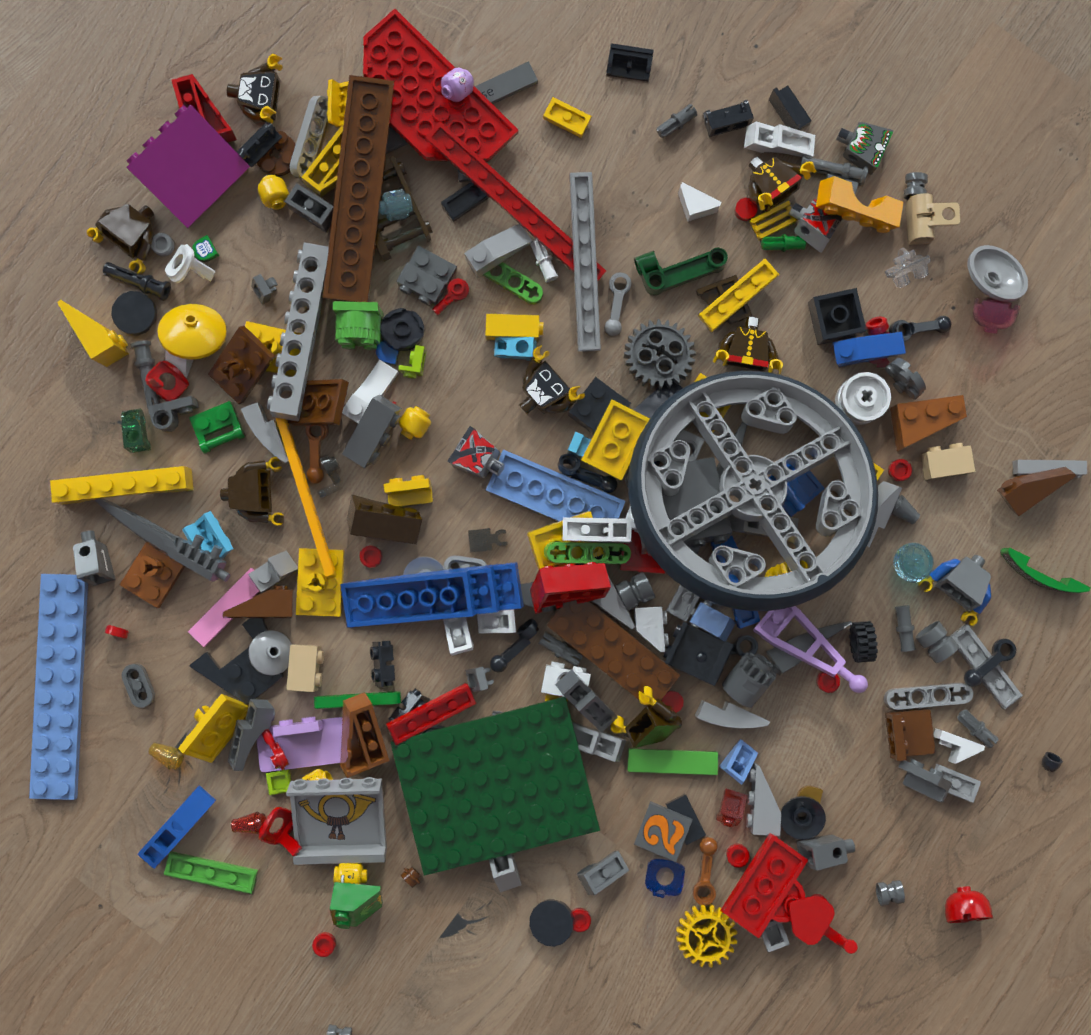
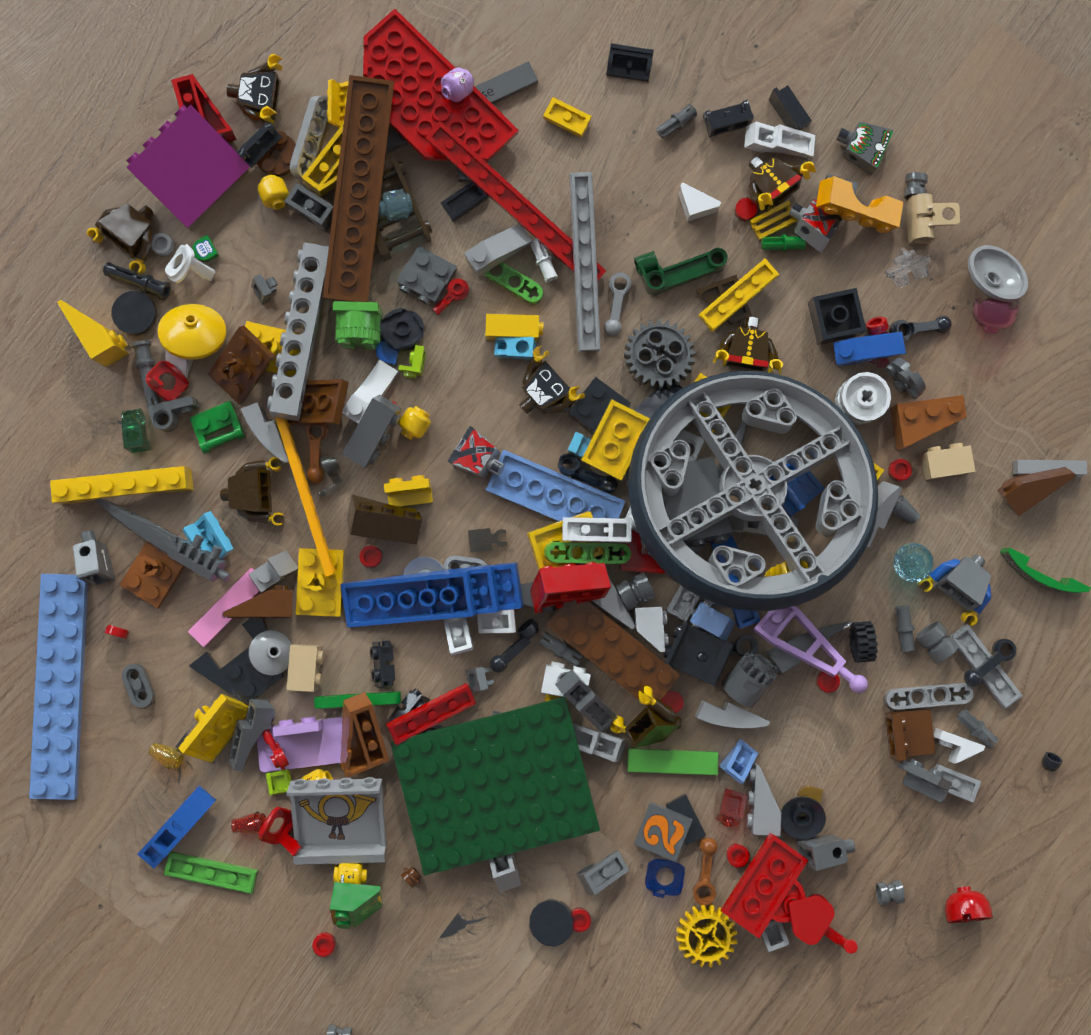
dark grey pin [800,155,868,187] -> none

